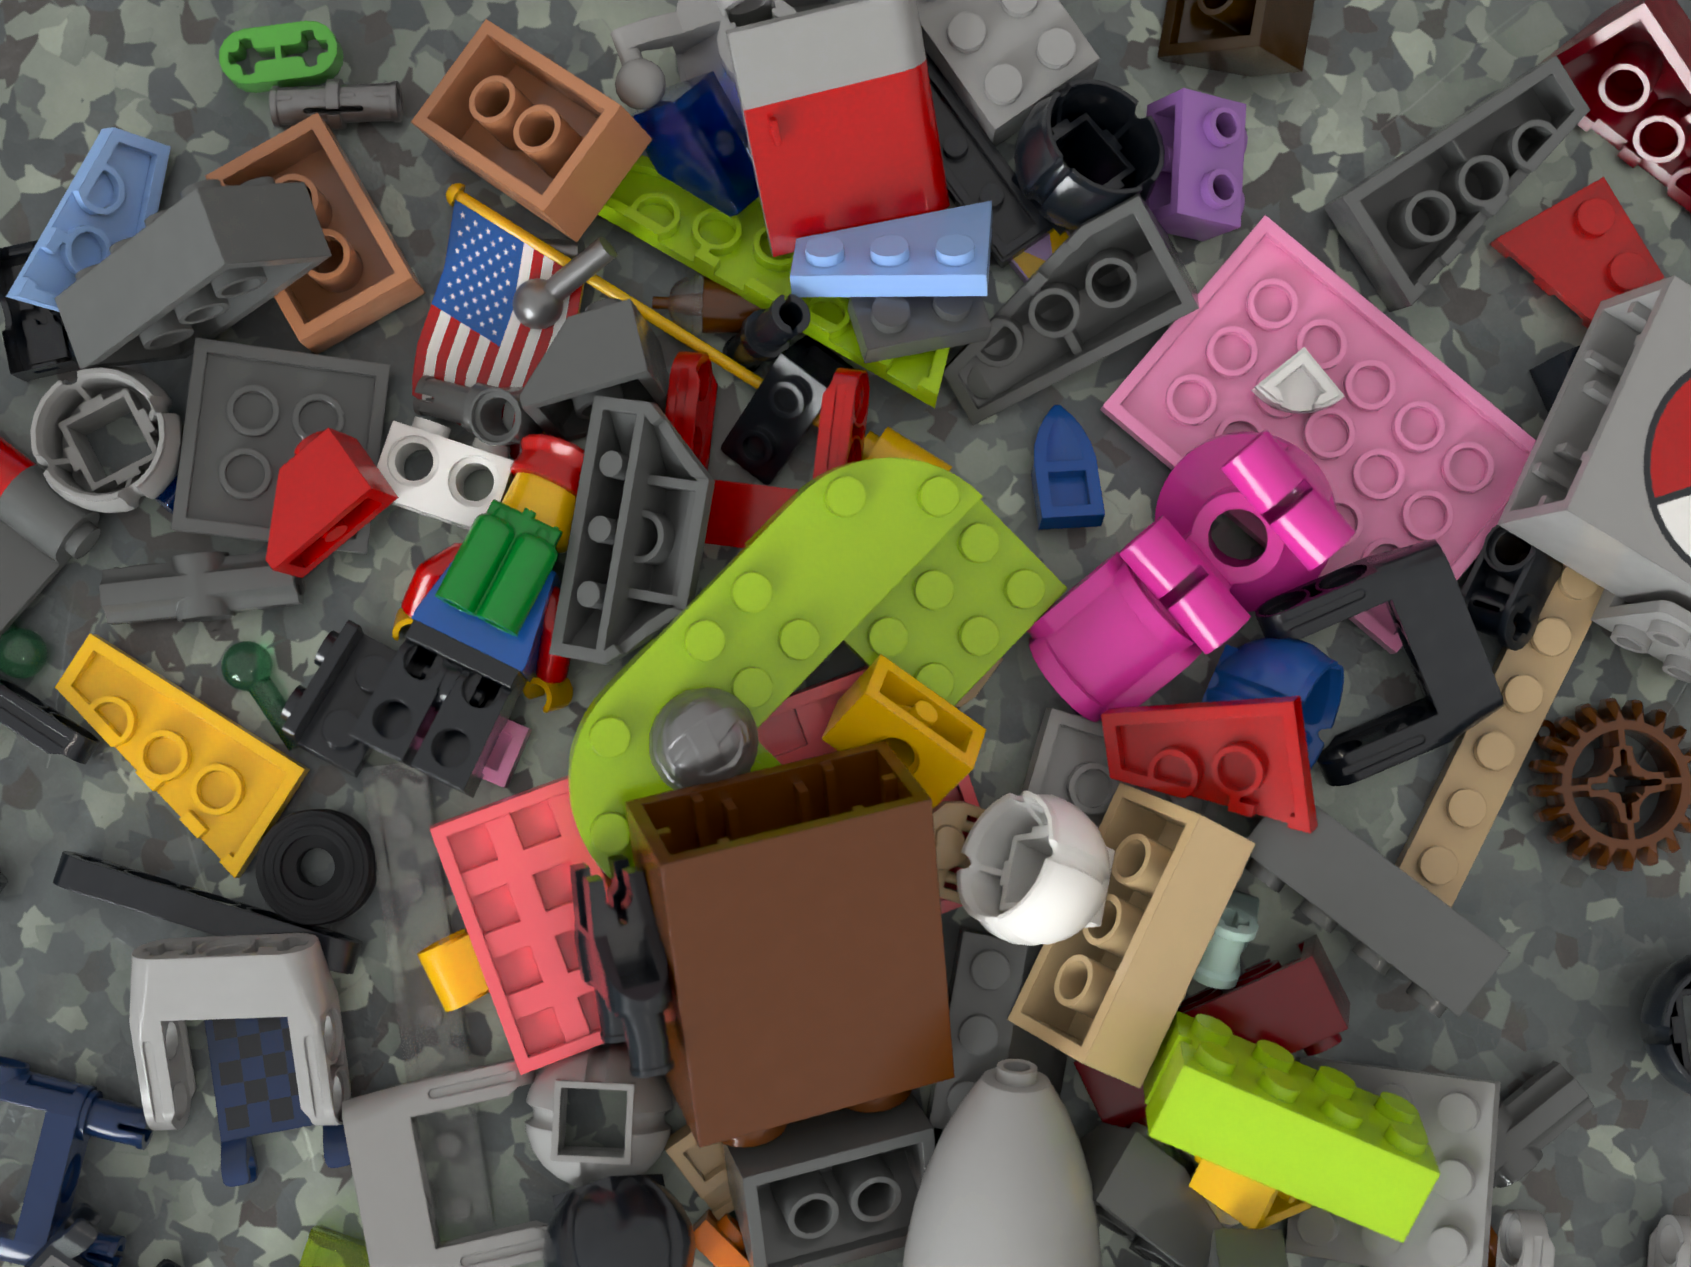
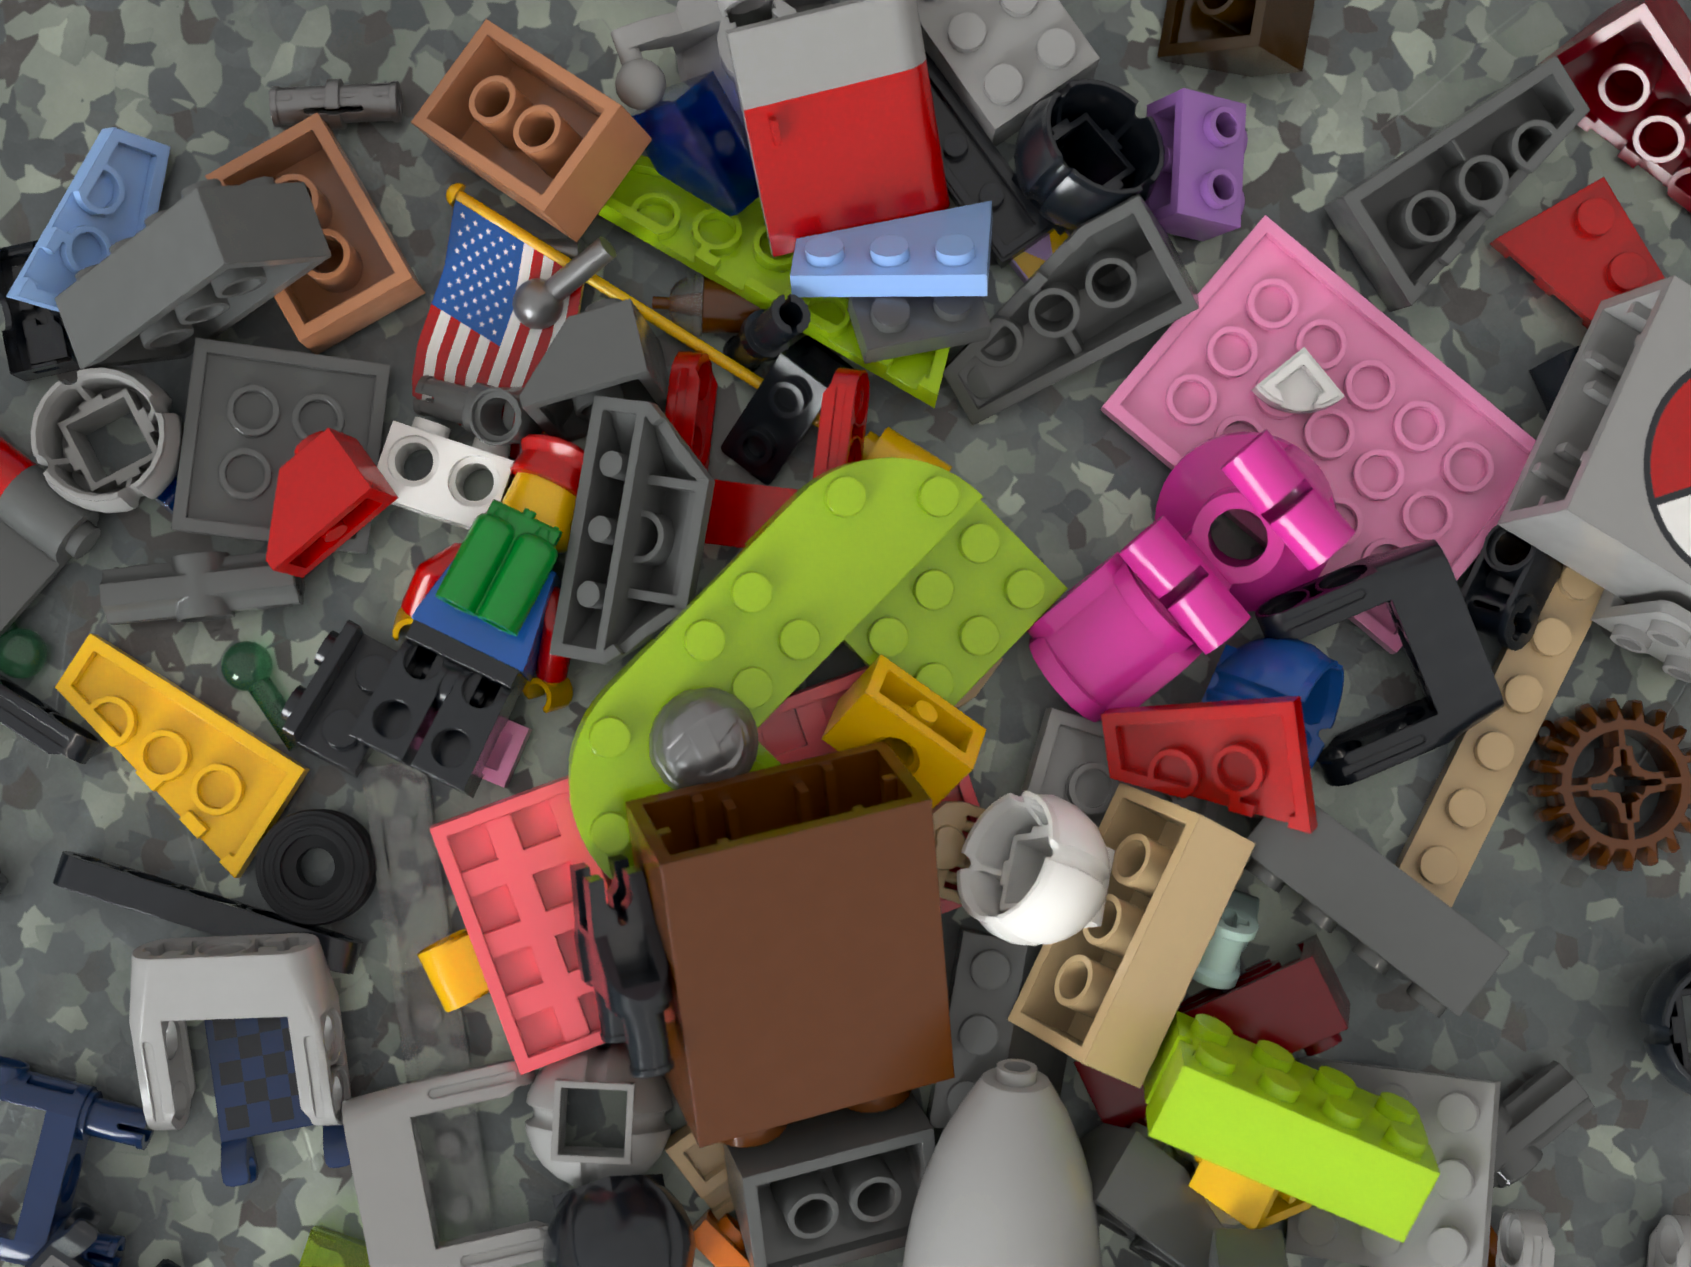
bright green beam [219,21,344,93] -> none
blue plate [1031,405,1105,530] -> none

